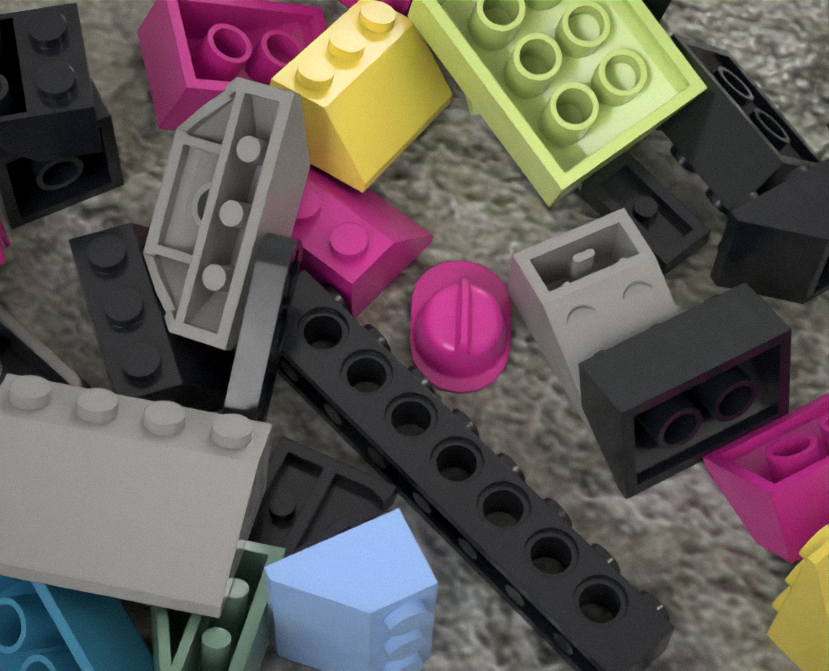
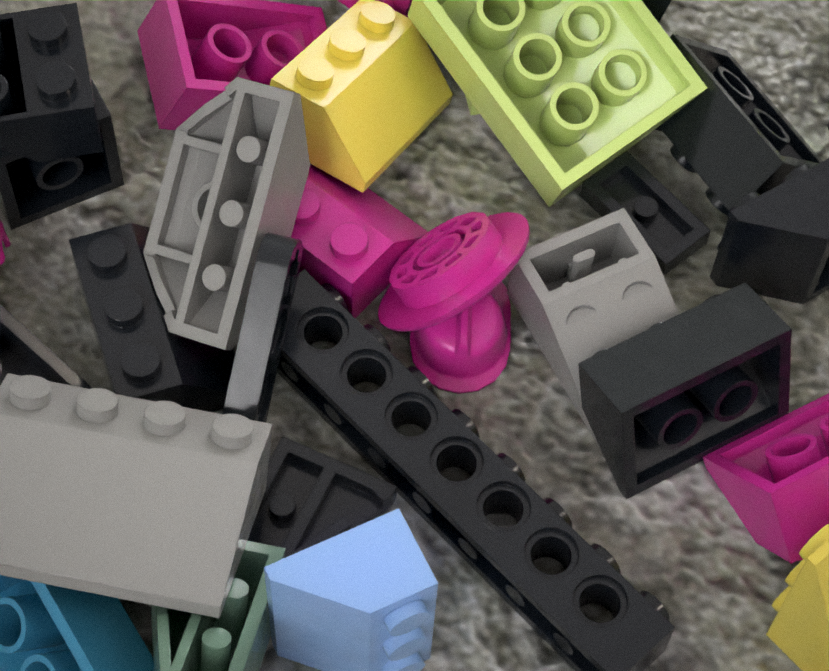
none -> dark pink wheel [378,212,530,332]

